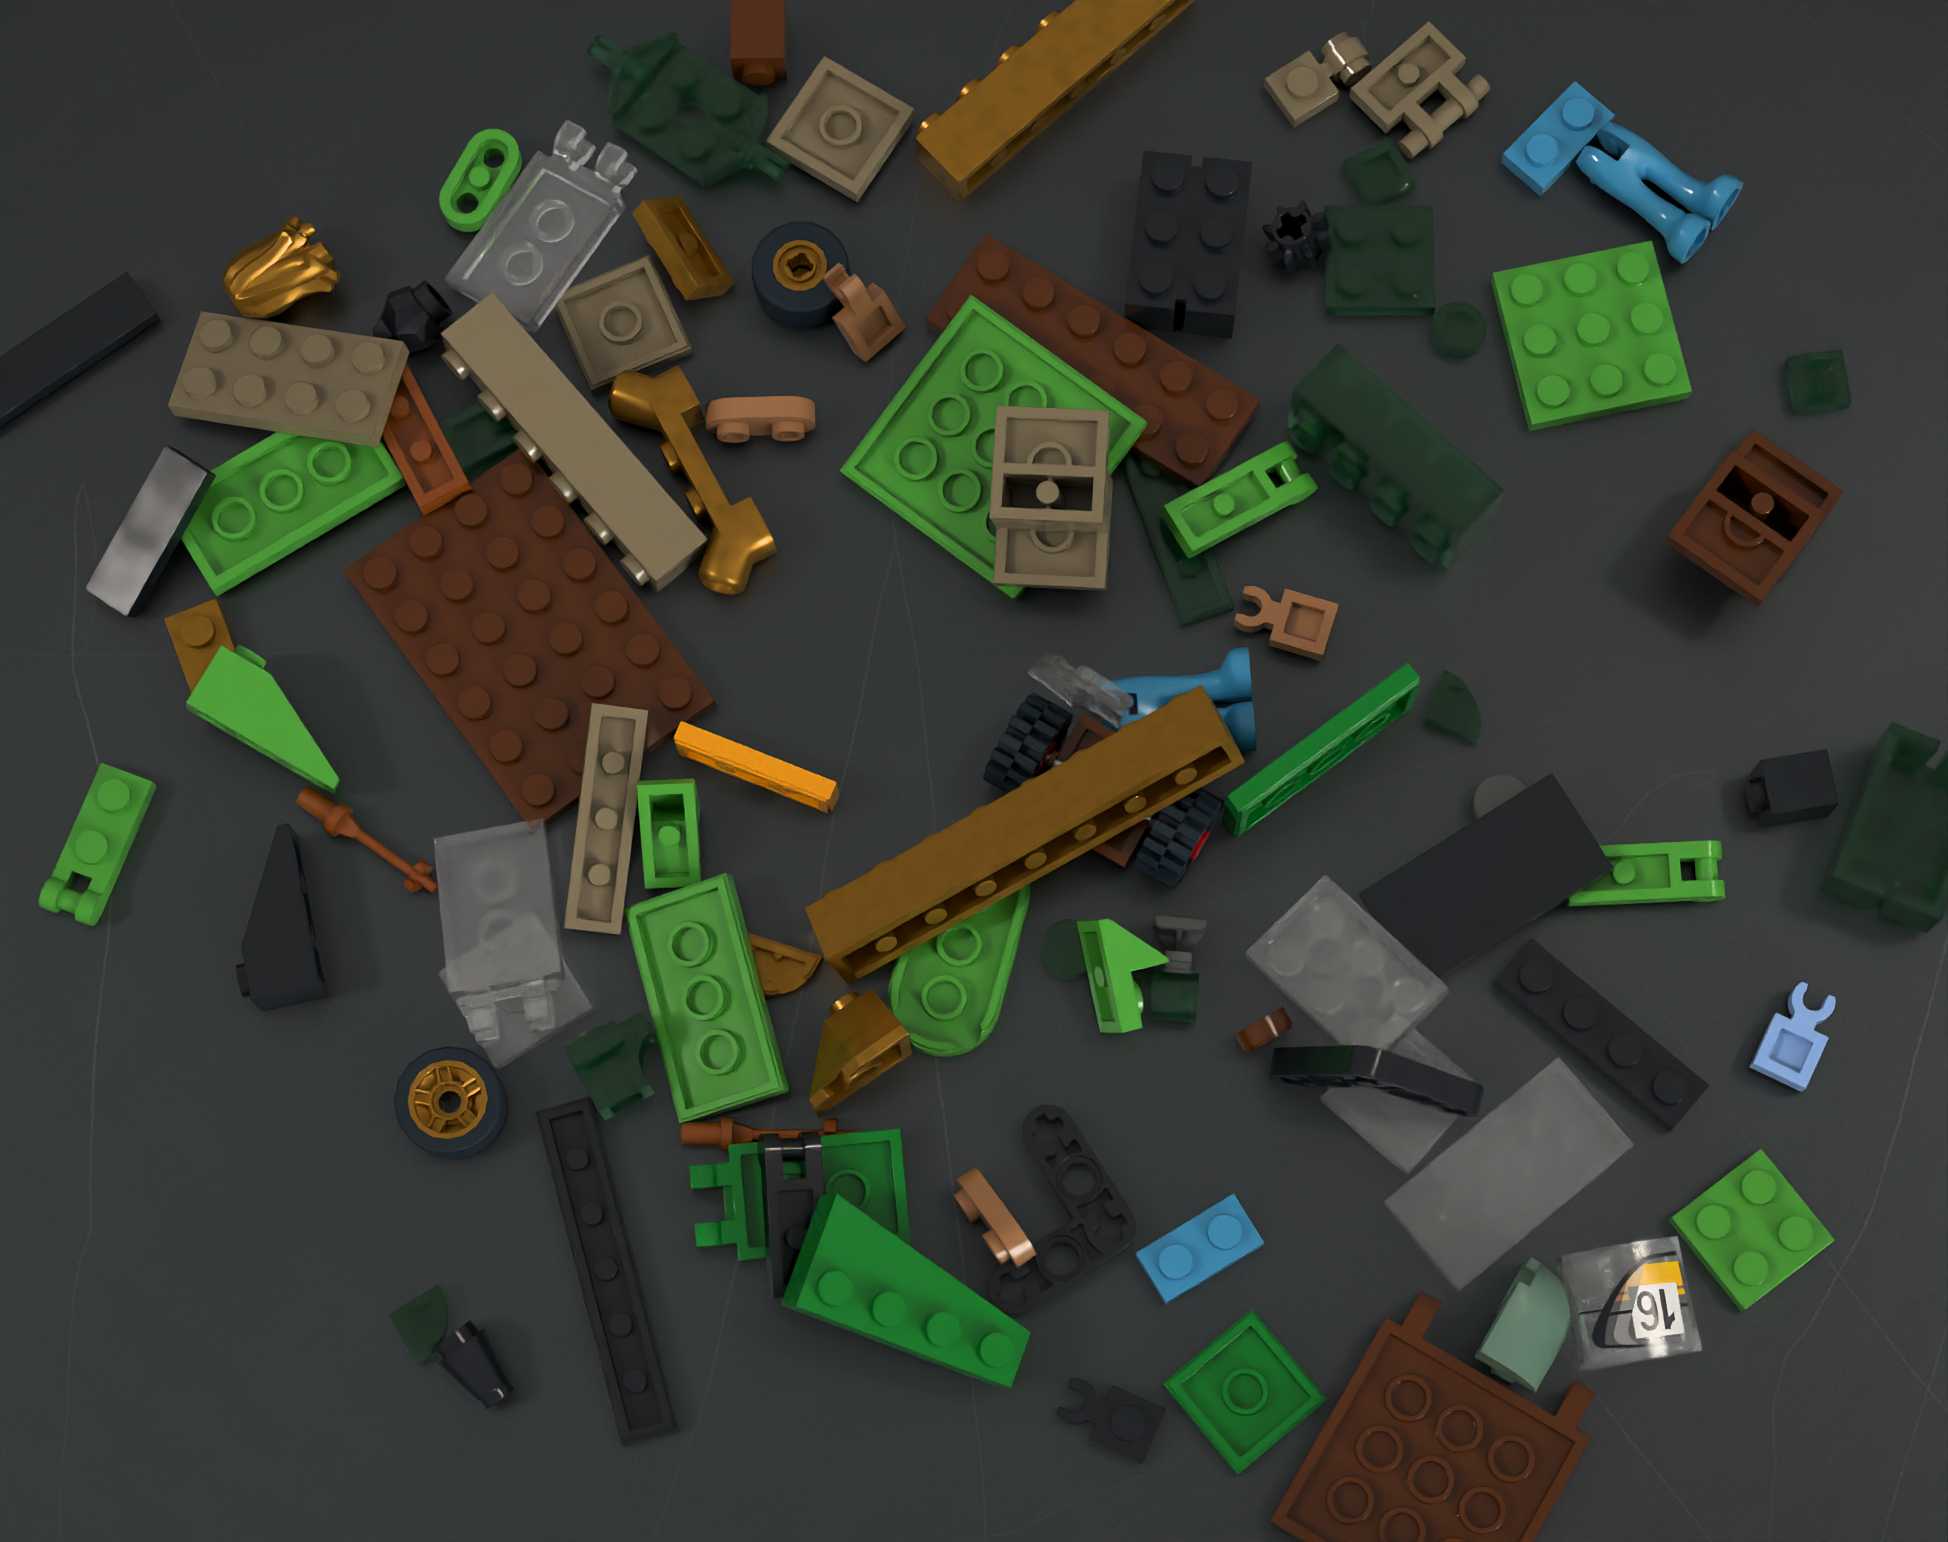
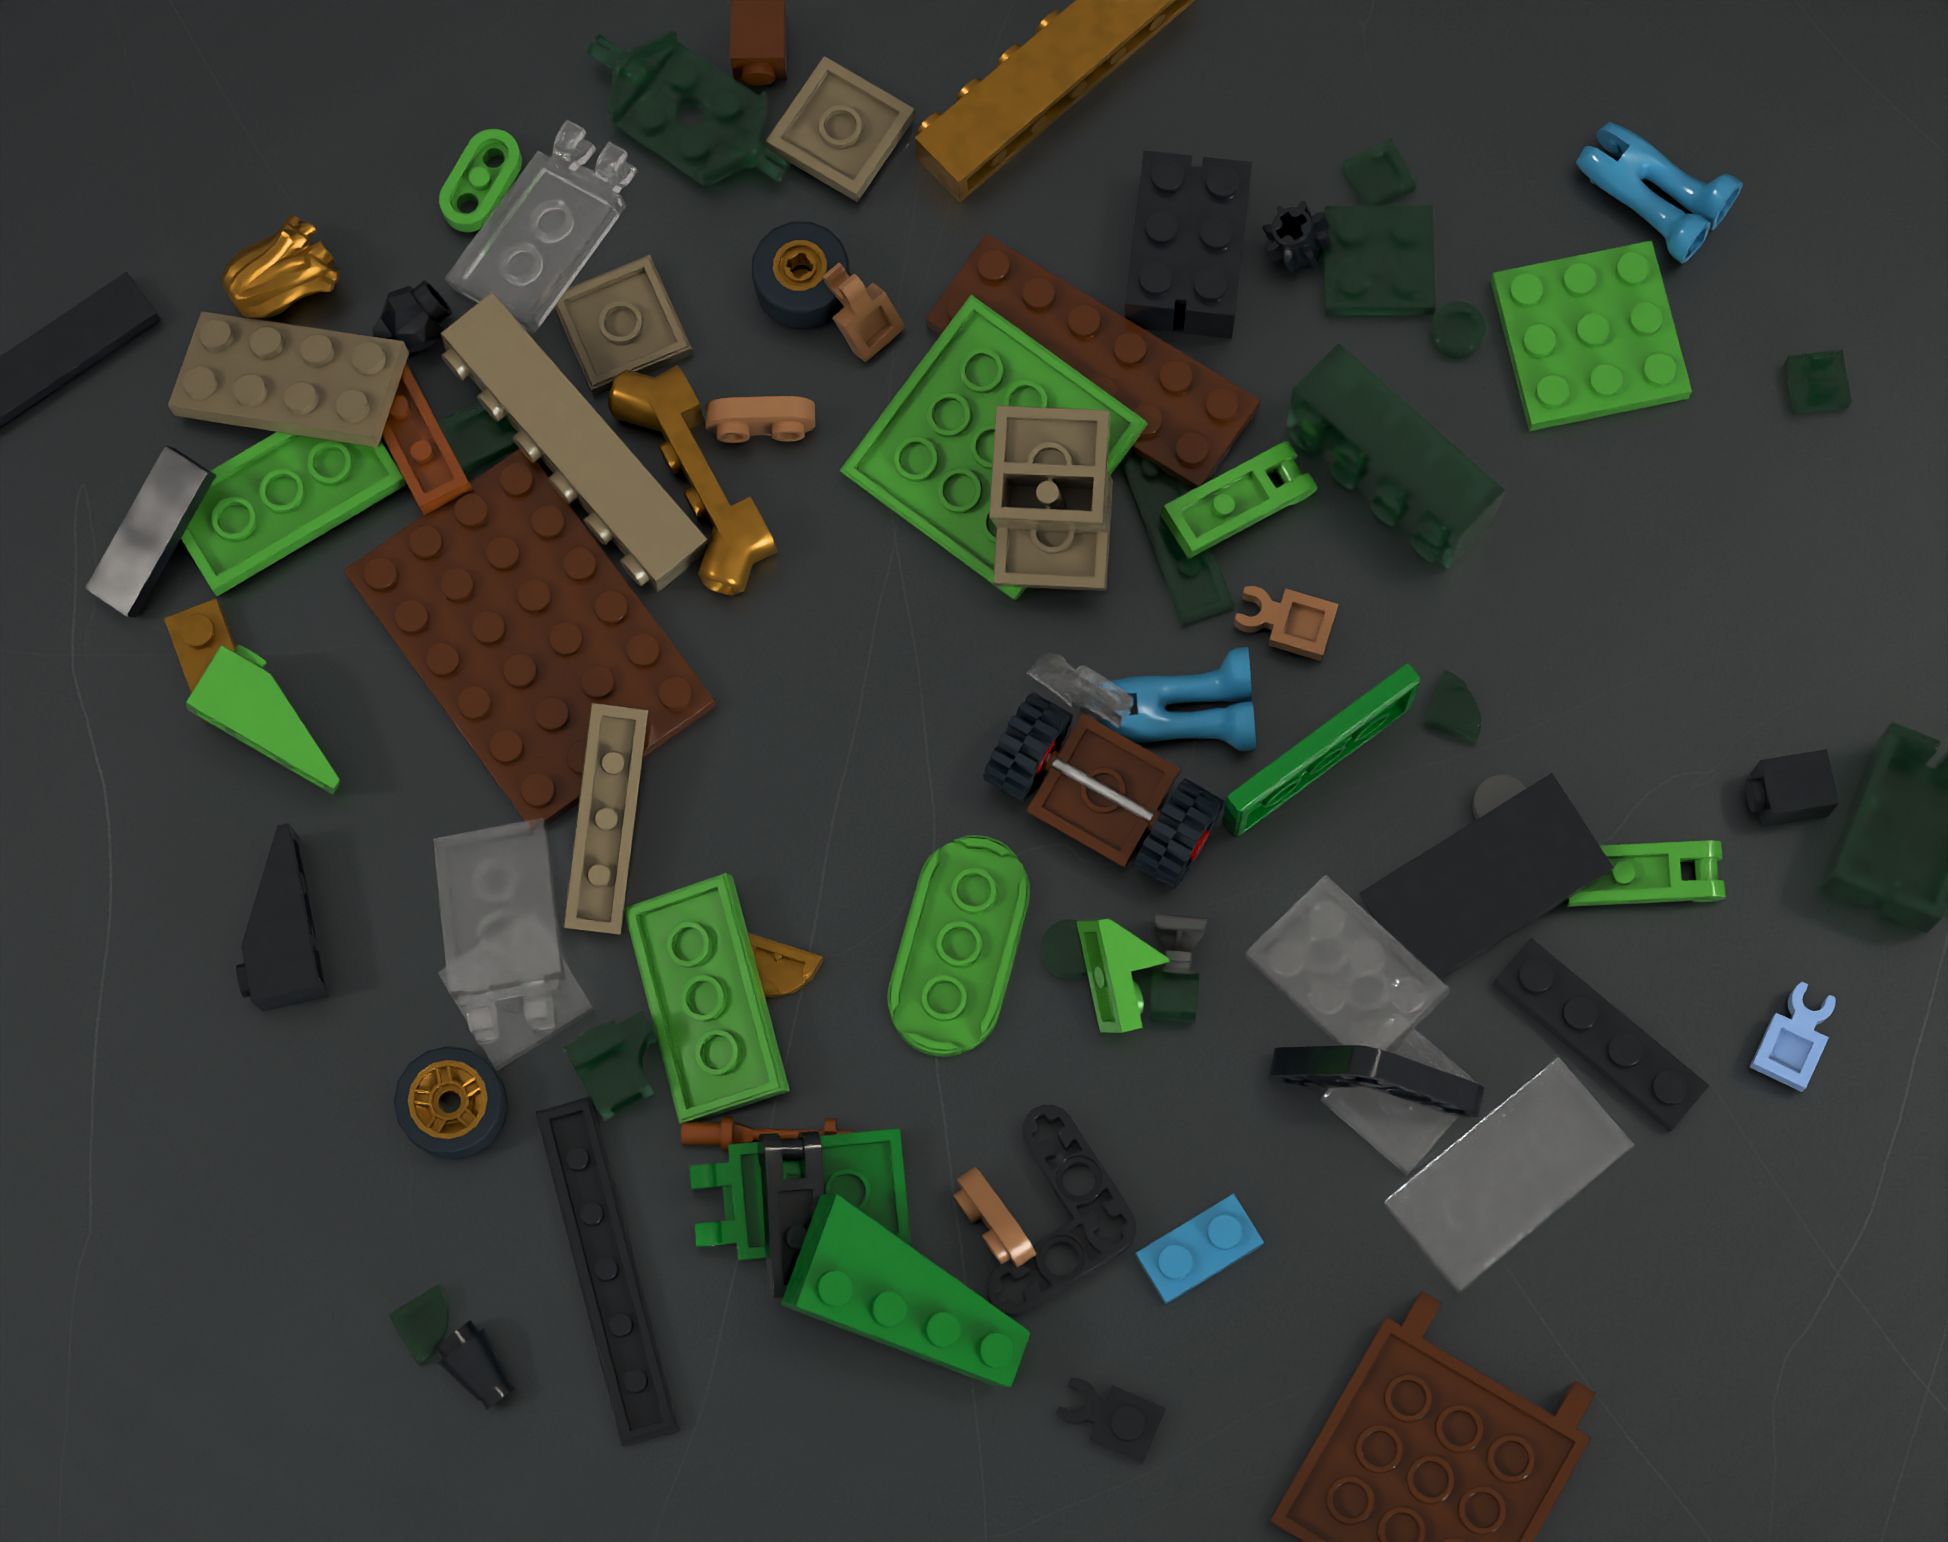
bright green plate [39,763,157,926] -> none
dark orange piece [296,785,440,894] -> none
pearl gold plate [632,196,735,301] -> none
bright green slope [637,778,702,889] -> none
light orange tile [673,721,840,814] -> none
pearl gold brick [805,684,1246,985] -> none
pearl gold slope [809,988,912,1118] -> none
green tile [1163,1309,1327,1476] -> none
reddish brown tile [1234,1007,1293,1053] -> none
dark tan plate [1264,32,1372,128] -> none
dark tan plate [1349,21,1491,159] -> none
sand green brick [1474,1256,1571,1393] -> none
dark azure plate [1501,81,1615,197] -> none
slope [1555,1236,1702,1372] -> none
reddish brown bracket [1665,429,1844,607] -> none
bright green plate [1668,1149,1835,1313] -> none

